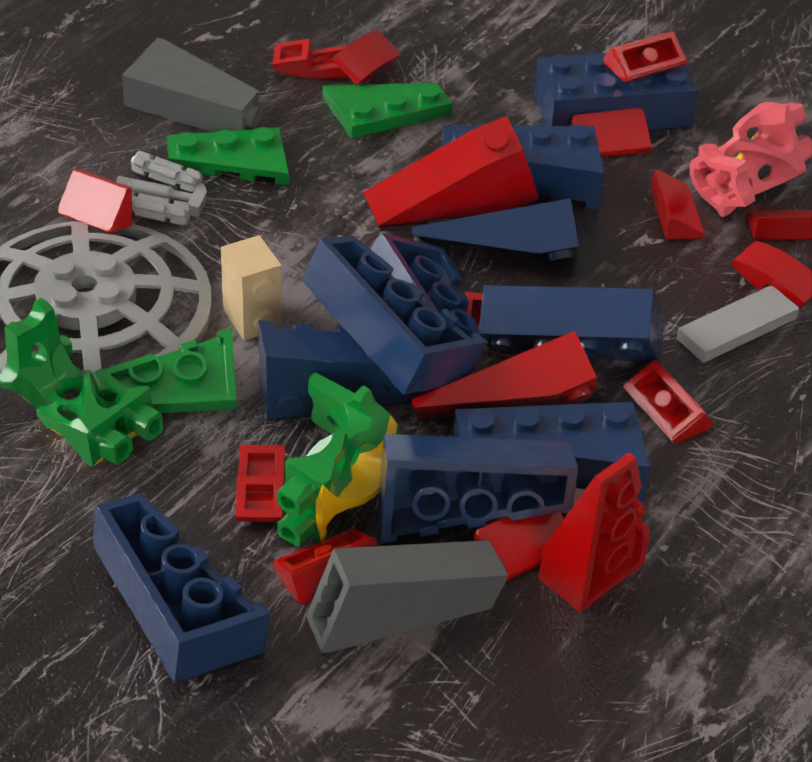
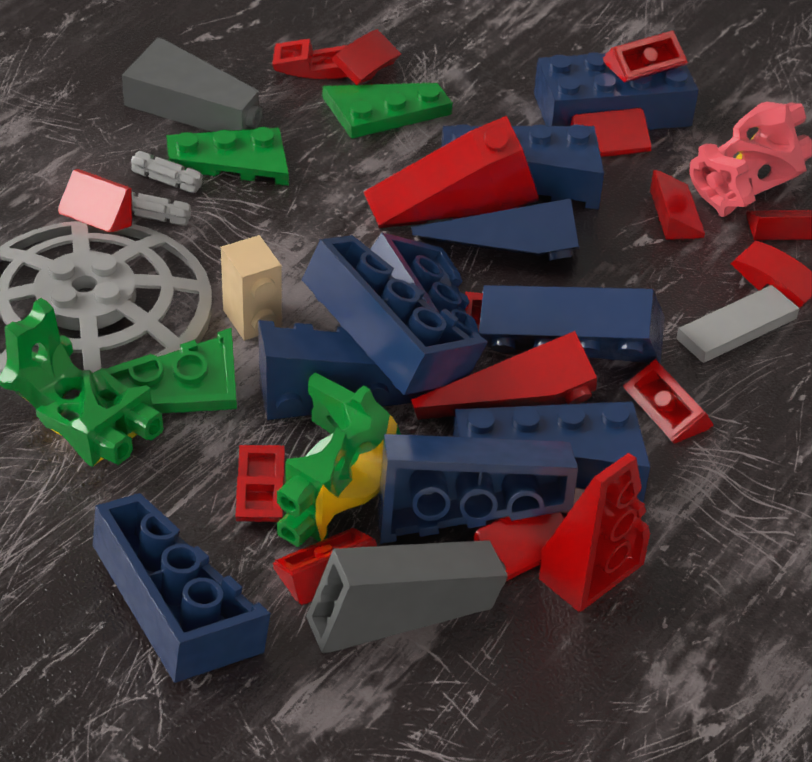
light grey piece [116,176,207,217] -> none

